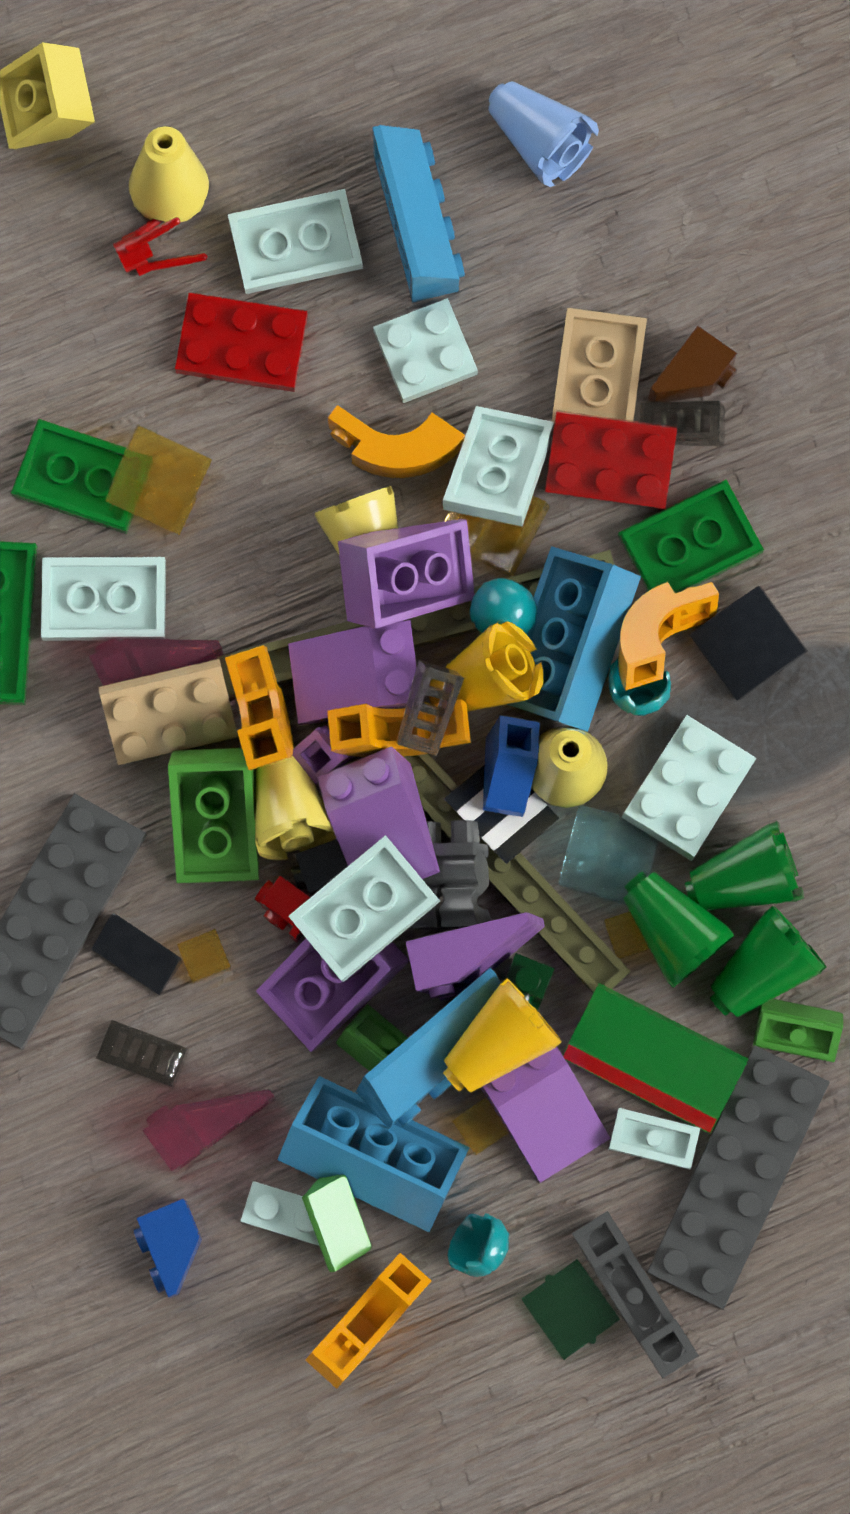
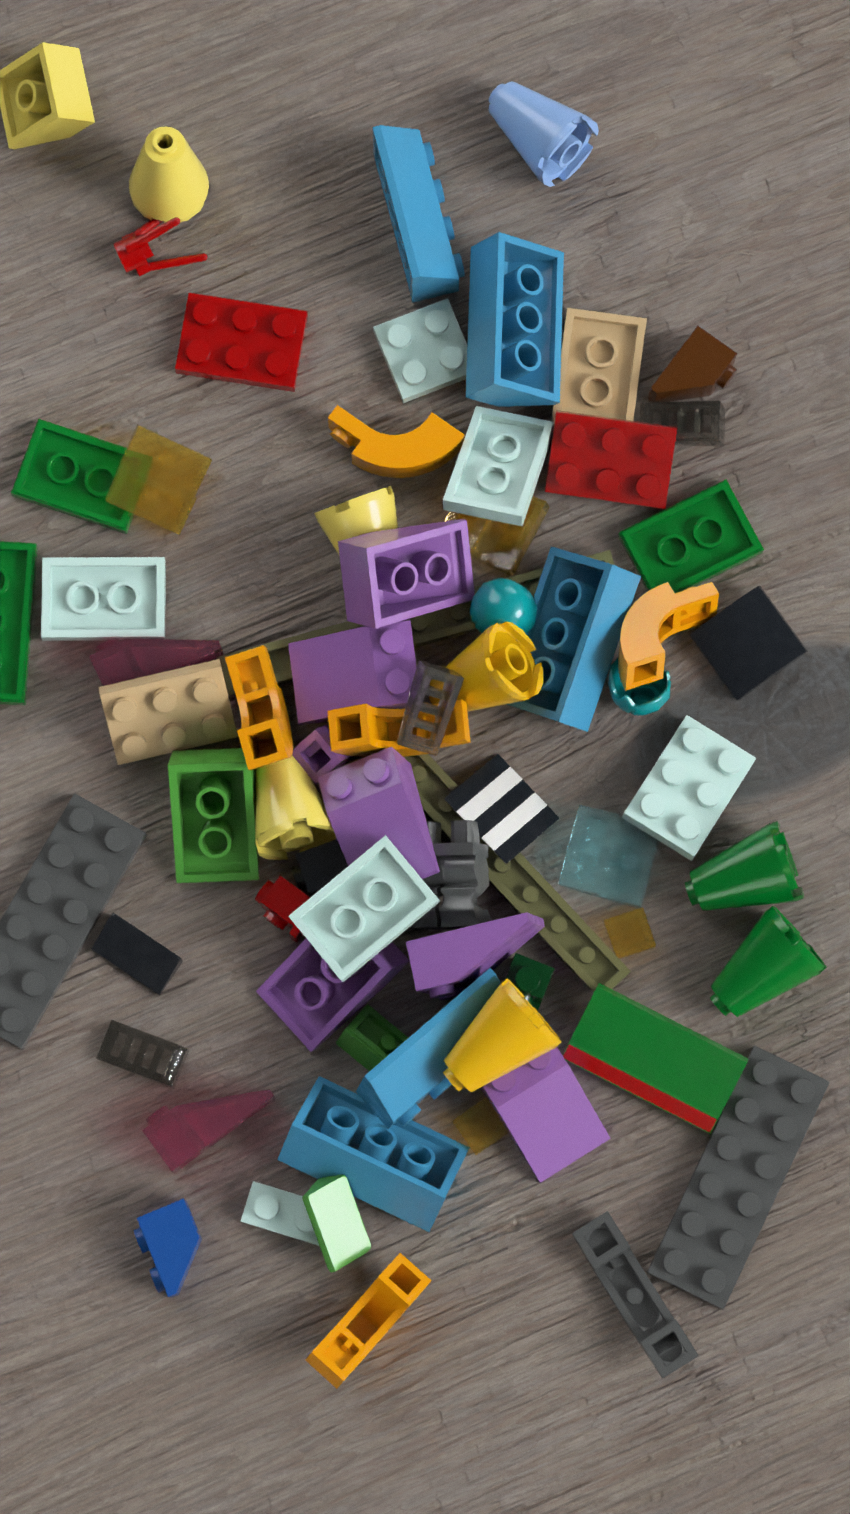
clear yellow tile [177,929,231,984] -> none
light aqua plate [228,189,363,294] -> none
teal hair [447,1213,509,1277] -> none
blue slope [483,715,540,817] -> none
clear green piece [521,1259,620,1360] -> none
light yellow cone [531,726,607,808] -> none
light aqua plate [608,1108,700,1170] -> none
green cone [623,871,735,988] -> none
bright green slope [753,999,843,1062] -> none
none -> dark azure slope [466,232,564,407]

